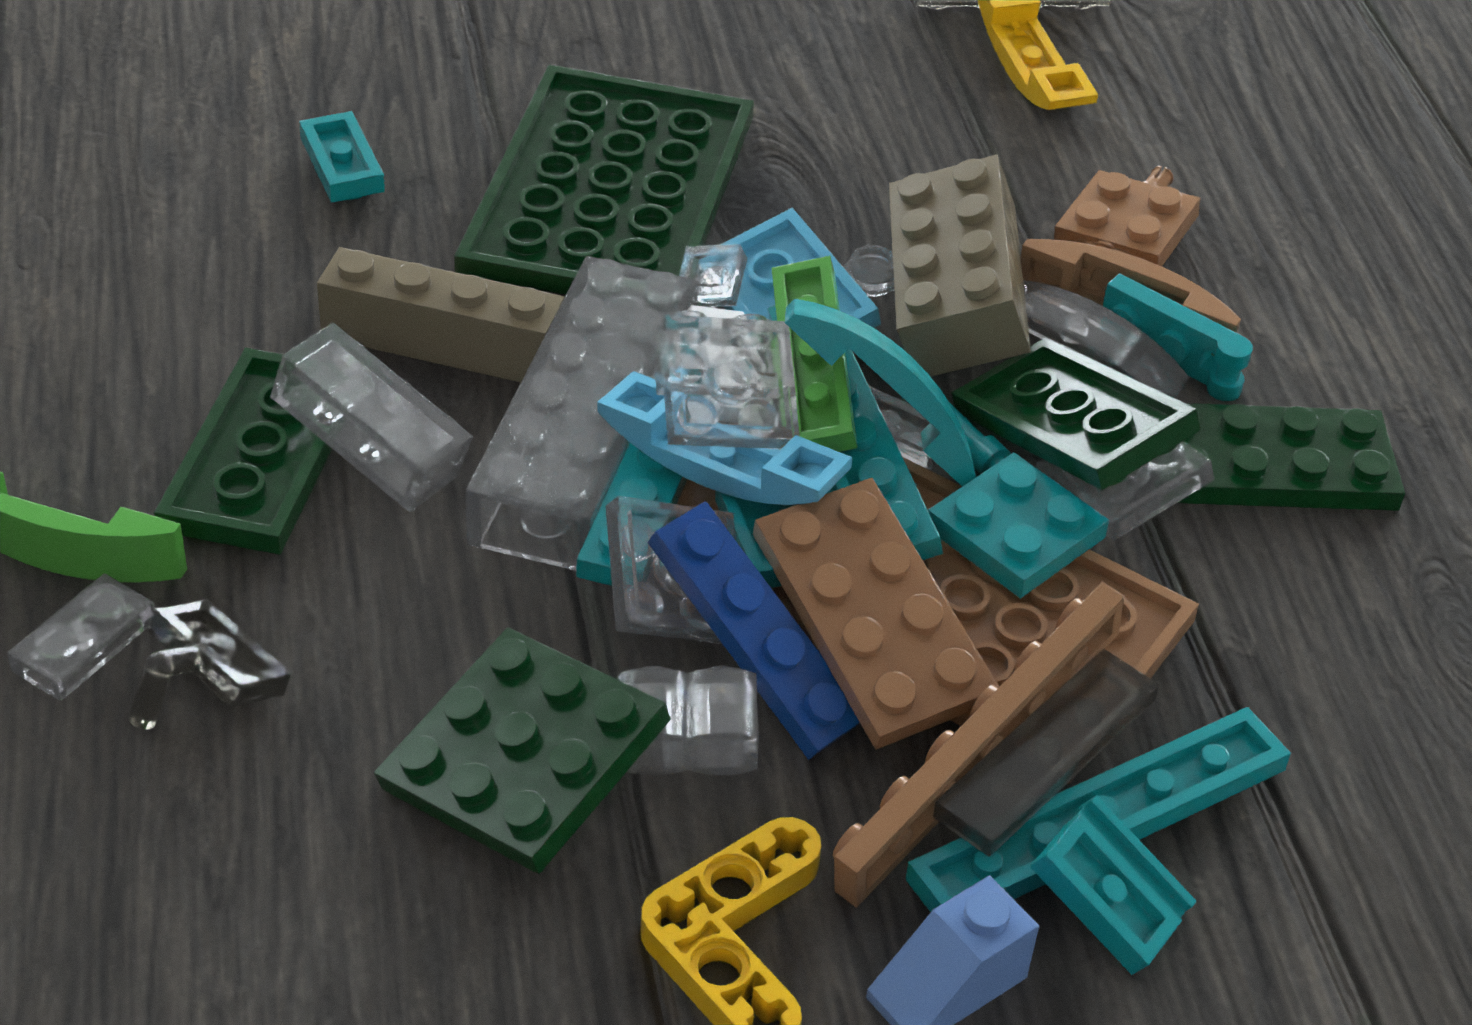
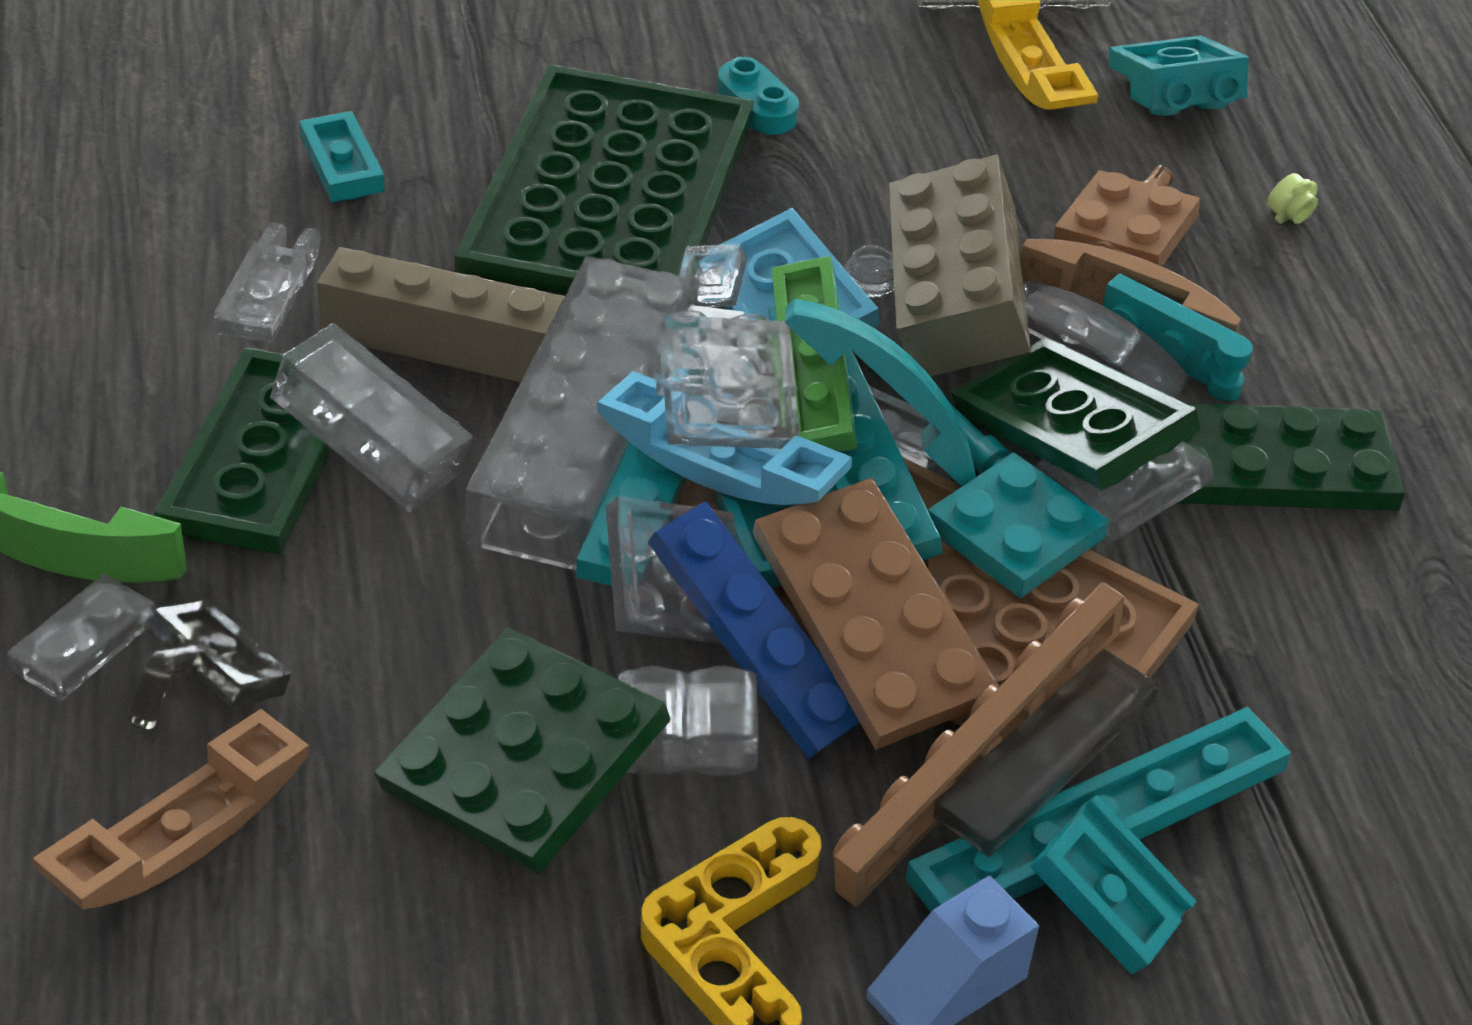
none -> medium nougat slope [33,709,309,909]
none -> clear hinge [213,222,321,343]
none -> teal plate [717,57,799,135]
none -> teal plate [1109,35,1249,116]
none -> yellowish green plate [1267,173,1318,224]

